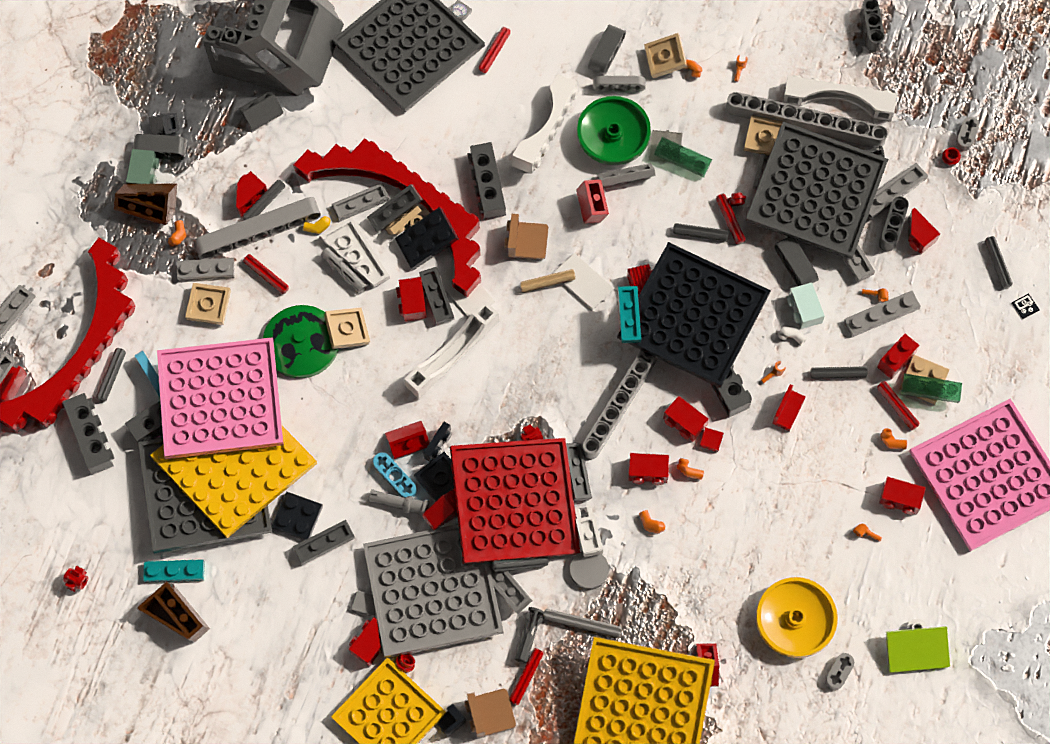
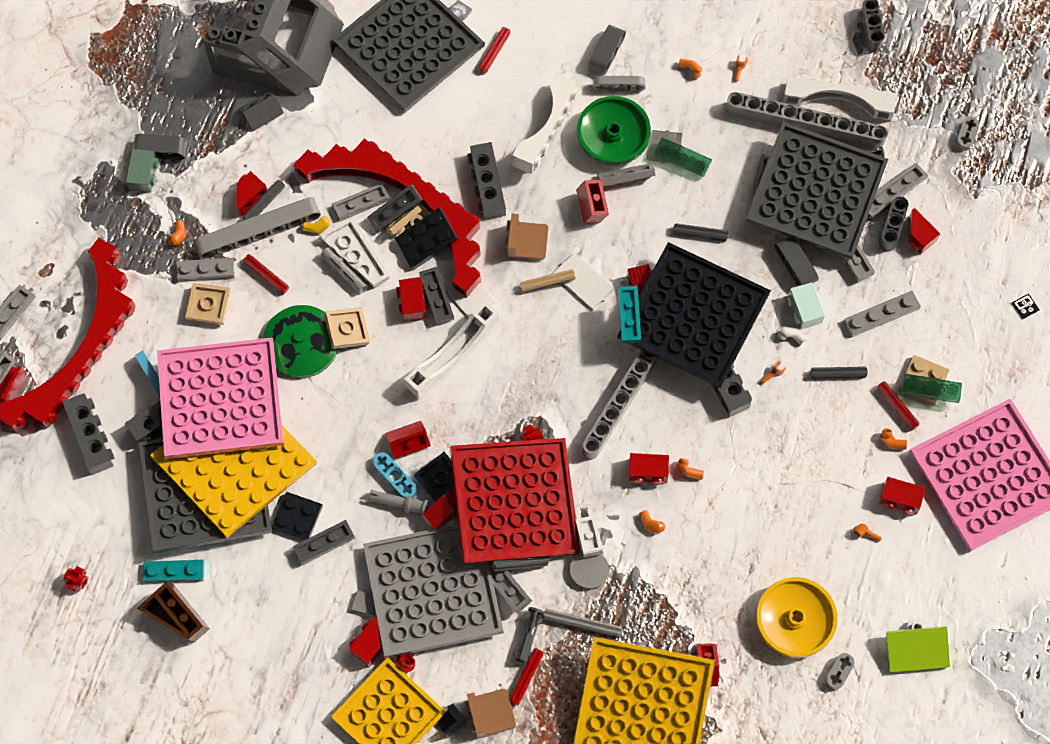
dark grey axle [96,348,126,402] -> none
reddish brown wedge [114,183,178,225] -> none
black panel [149,113,180,135] -> none
black plate [423,421,452,462] -> none
dark grey plate [566,443,592,501] -> none
tan plate [644,33,687,79] -> none
red brick [663,396,709,442] -> none
red tile [699,427,724,452] -> none
red axle [716,193,745,245] -> none
red plate [728,192,747,206] -> none
tan plate [744,115,787,156] -> none
red panel [772,384,806,432] -> none
orange hand [862,288,889,302] -> none
red brick [877,333,920,379] -> none
red plate [942,147,961,166] -> none
dark grey axle [985,236,1013,289] -> none

